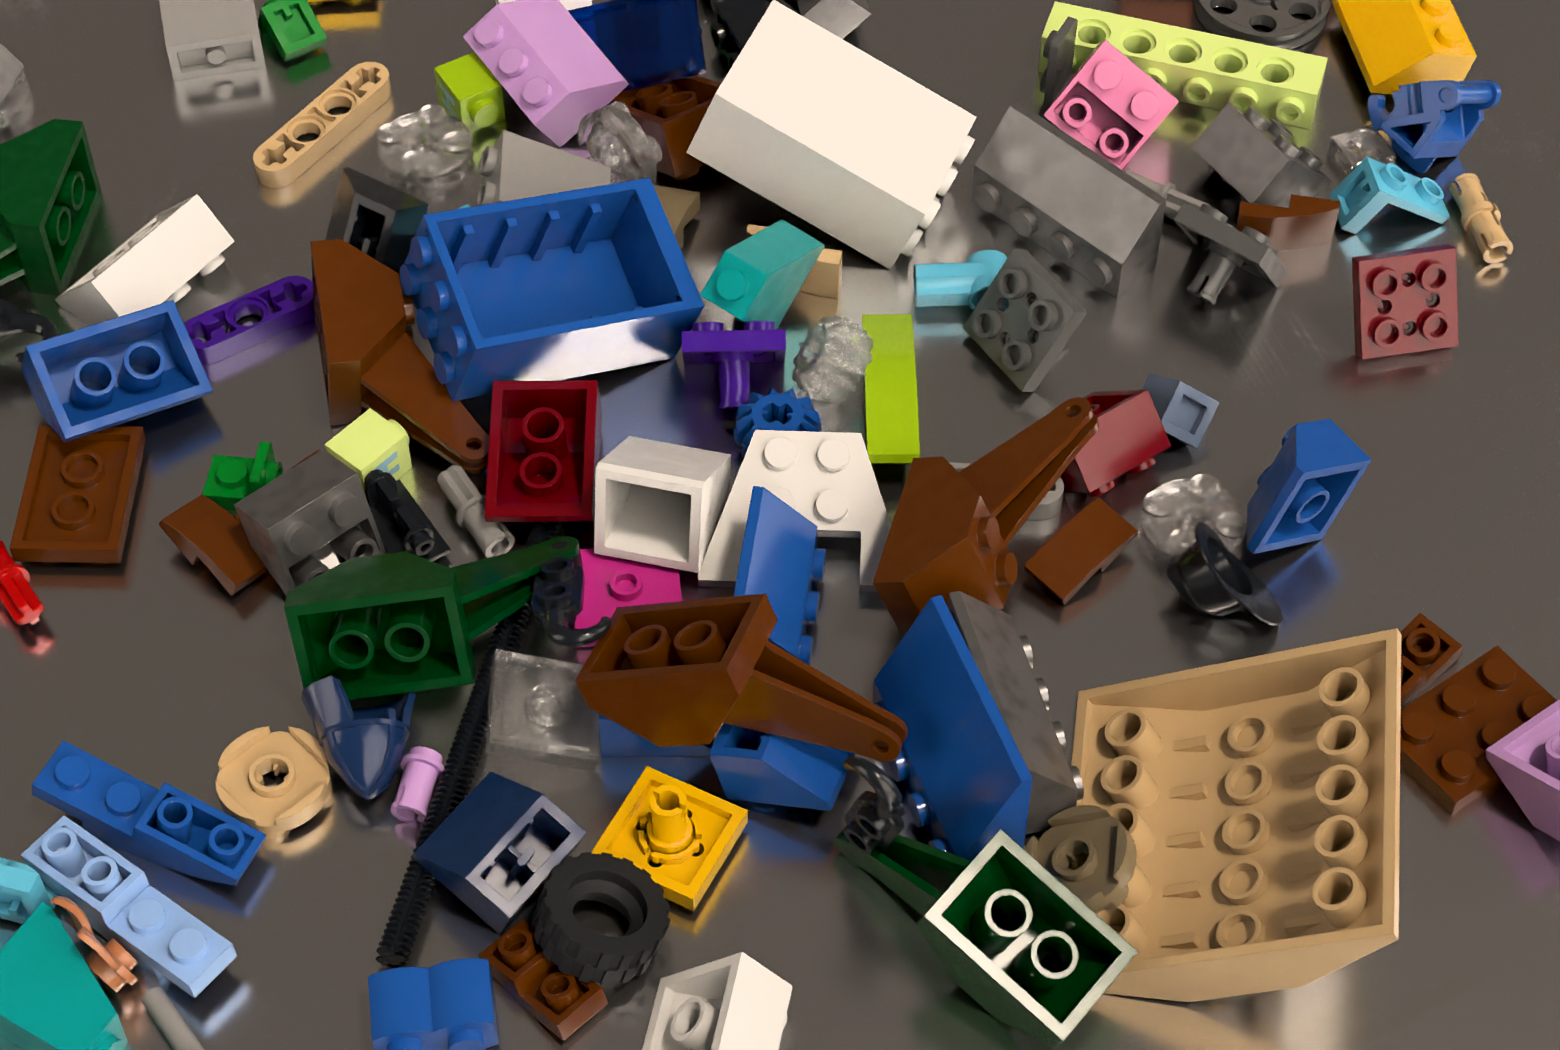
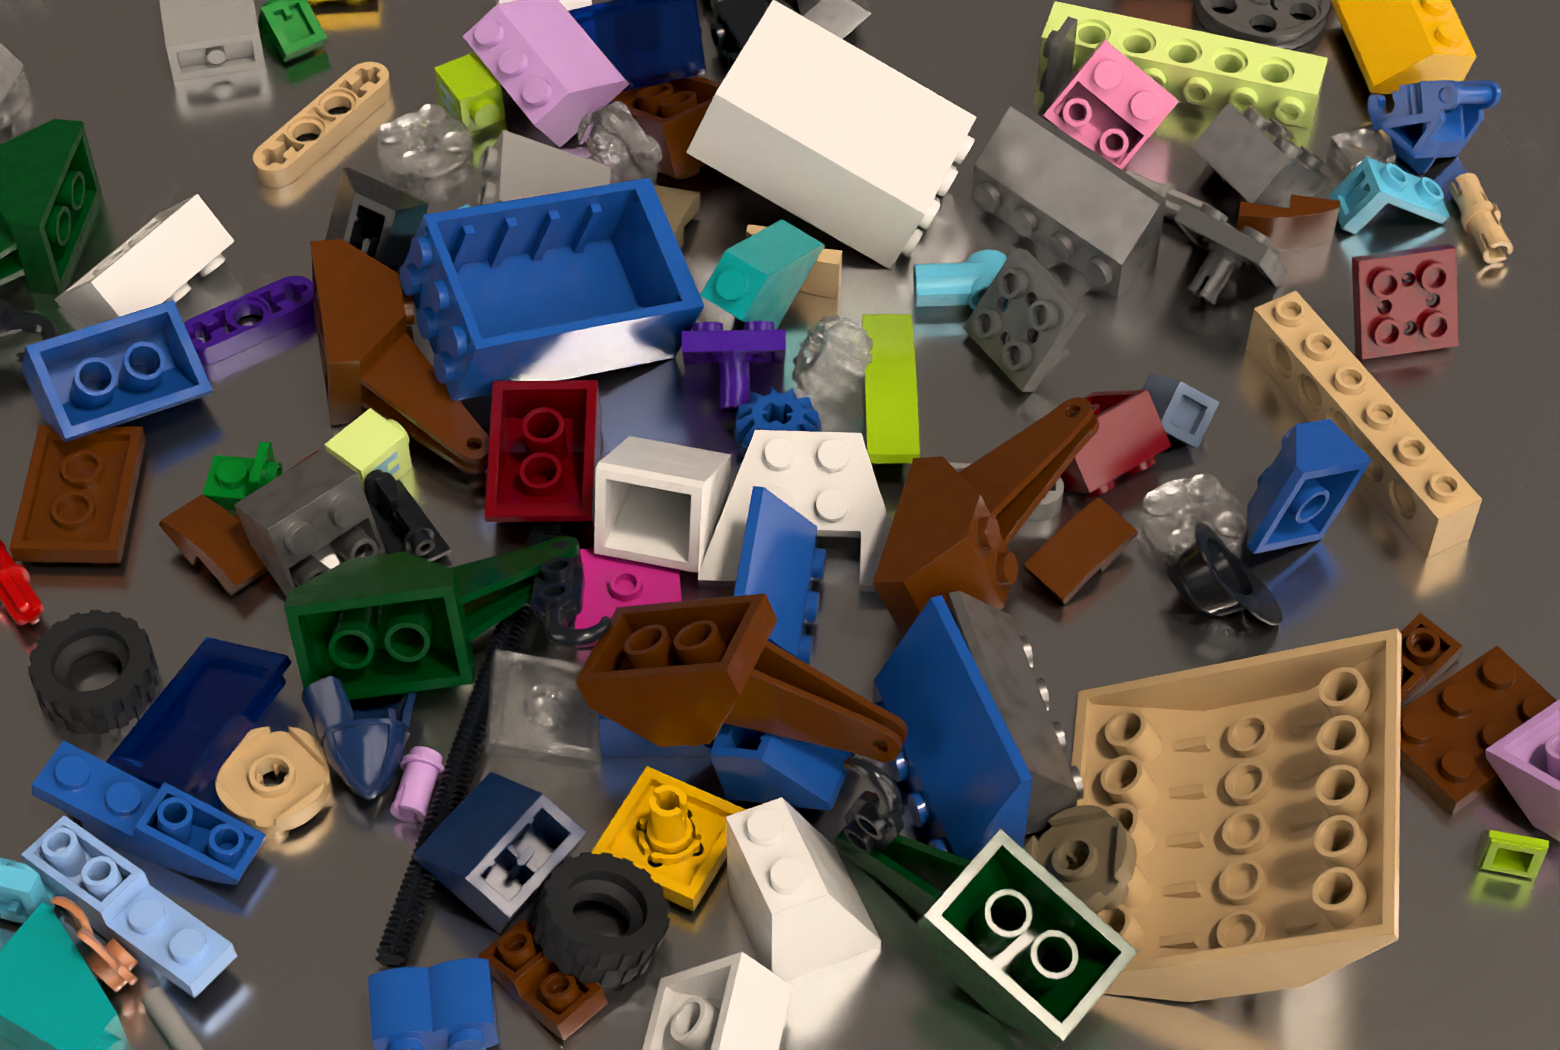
light grey axle [437,465,515,558] -> none
none -> black tyre [28,610,160,735]
none -> clear blue piece [106,637,292,794]
none -> white slope [726,797,881,981]
none -> tan brick [1246,291,1482,558]
none -> lime slope [1478,830,1549,878]

